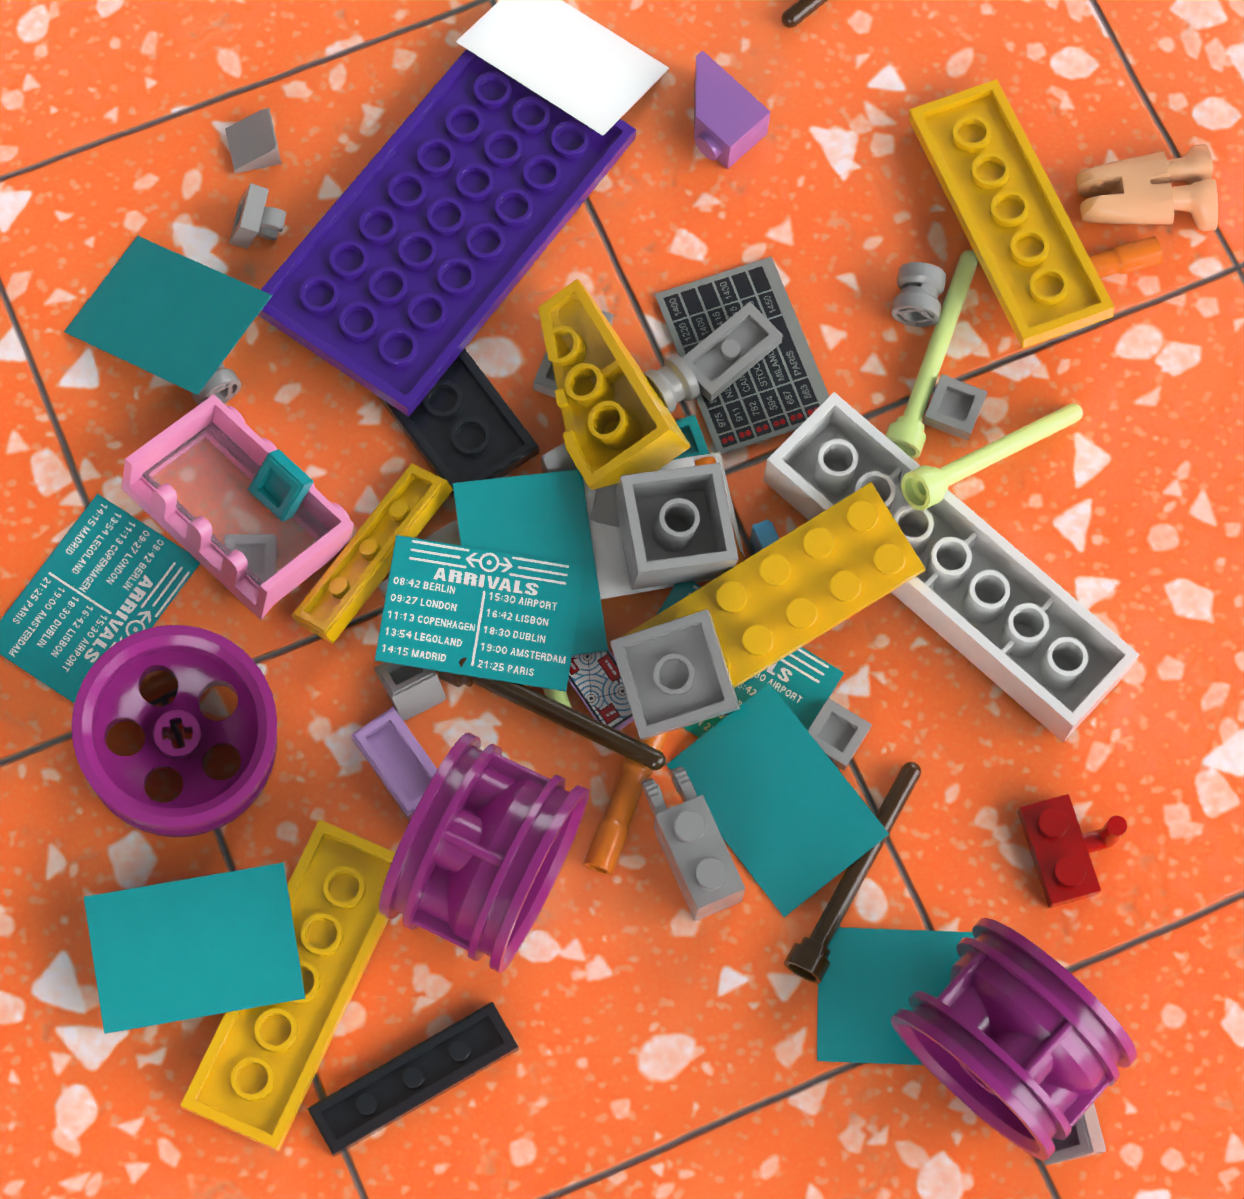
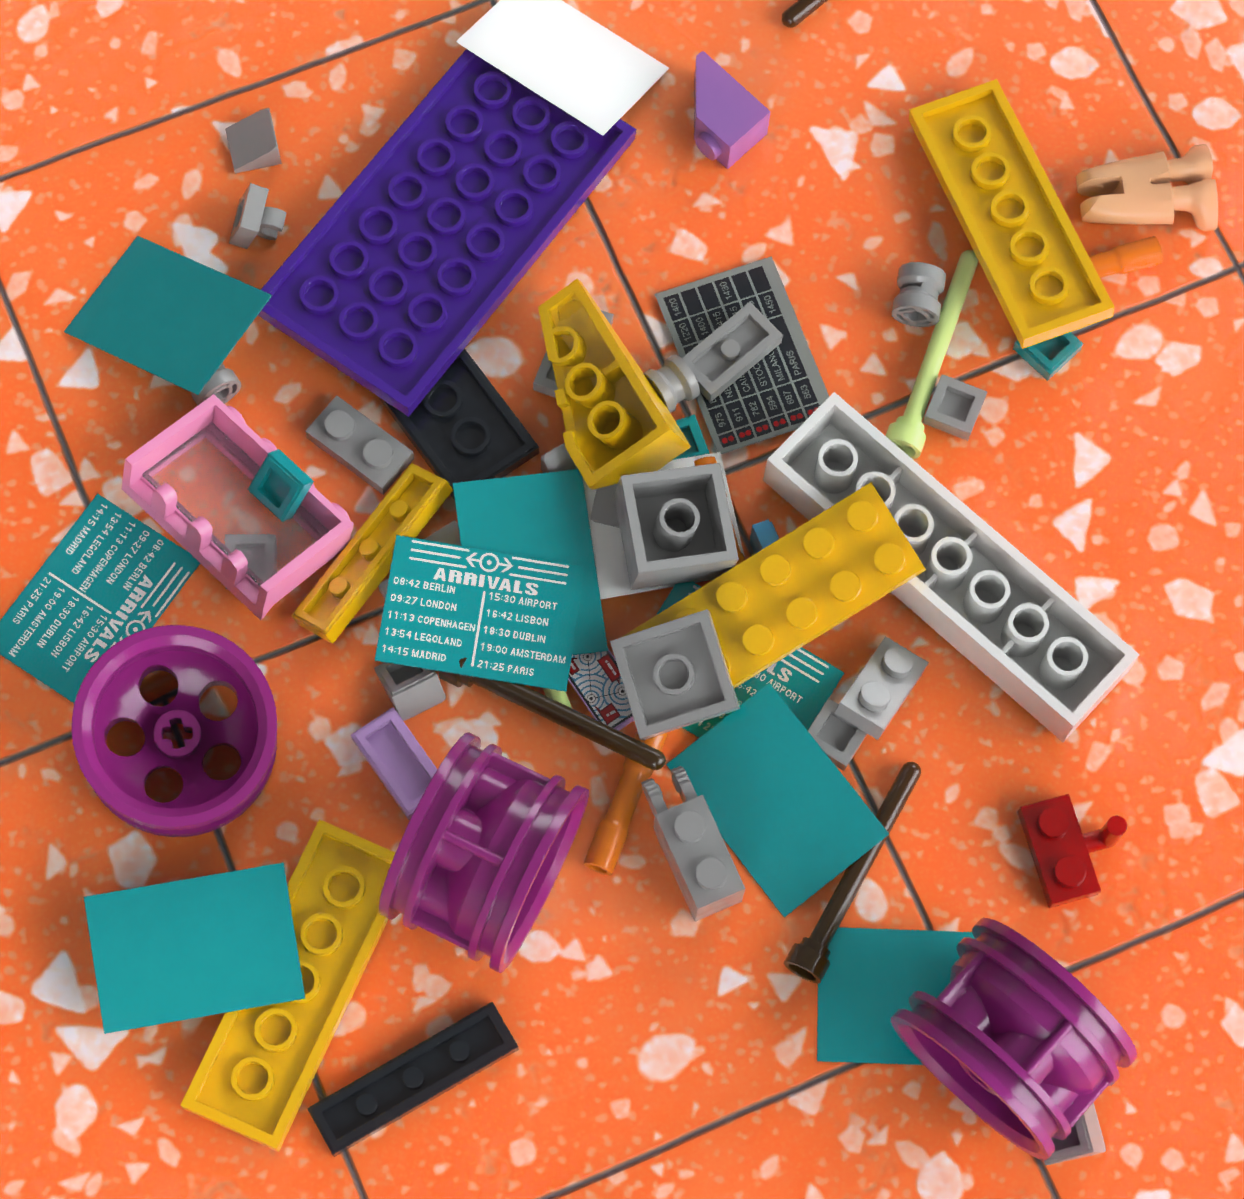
yellowish green piece [901,403,1083,511] -> none
none -> light grey plate [305,395,414,495]
none -> light grey plate [834,636,929,740]
none -> teal tile [1013,332,1084,381]

